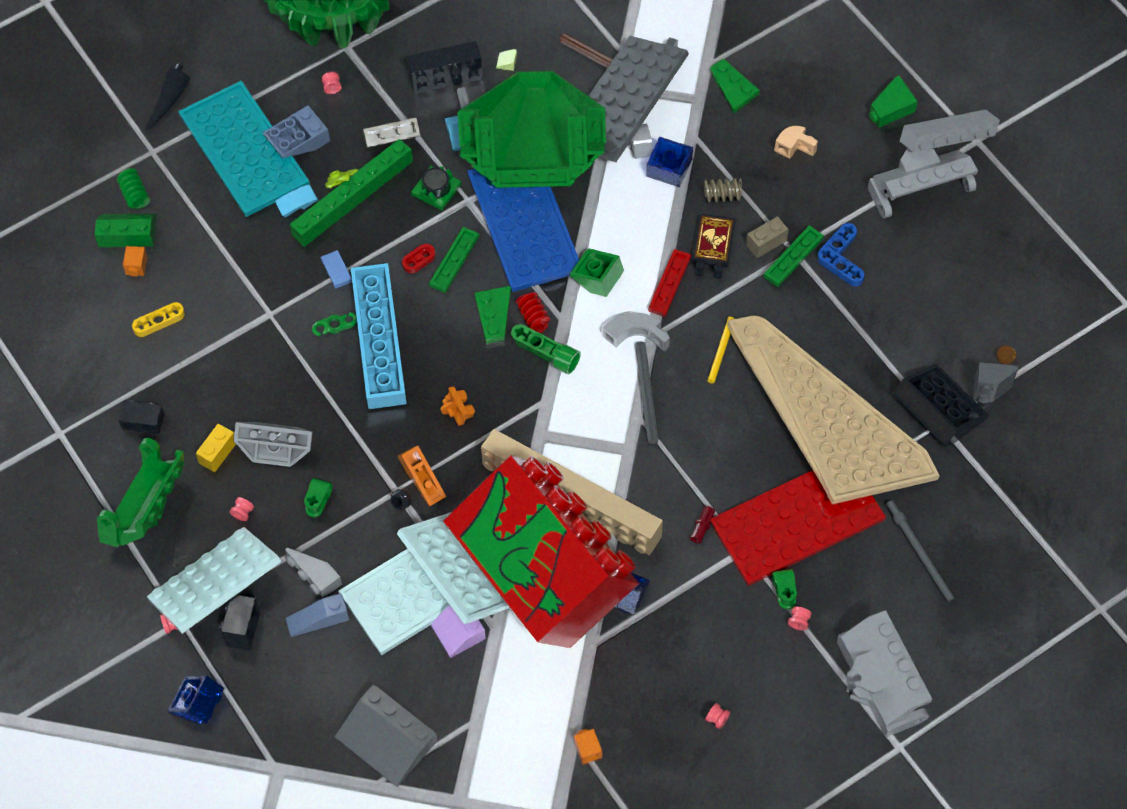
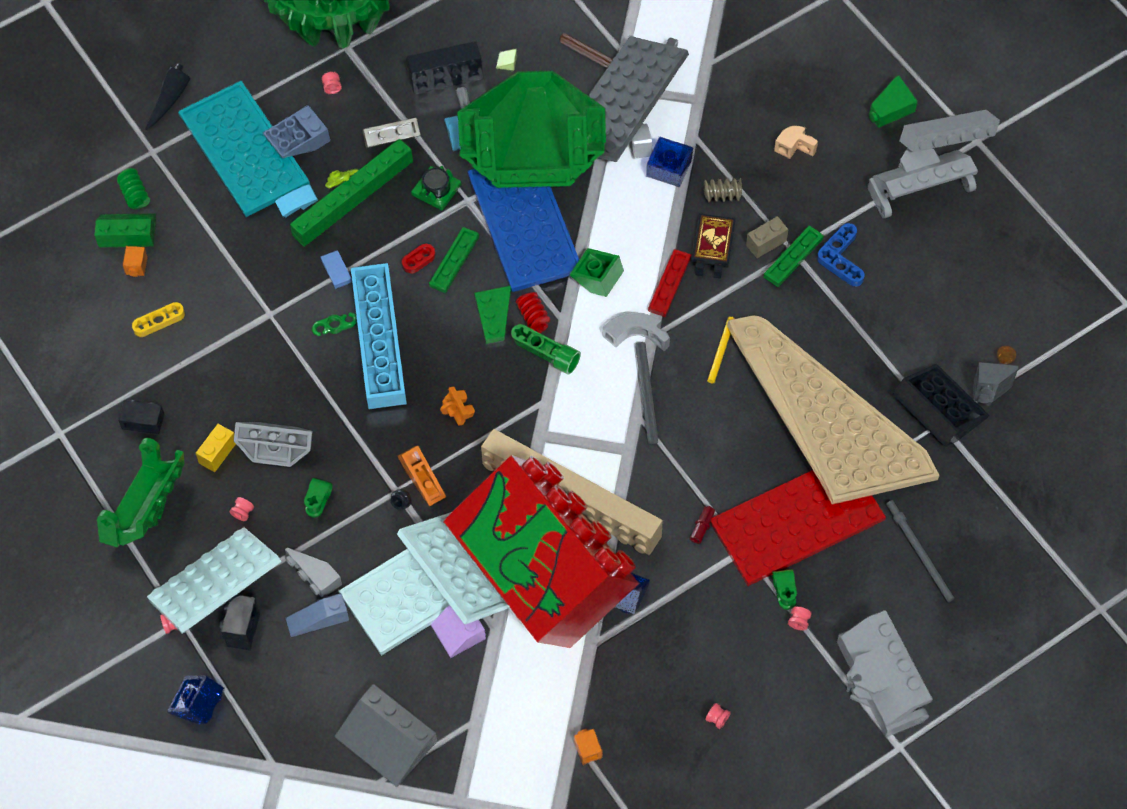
green wing [710,58,759,114] -> none

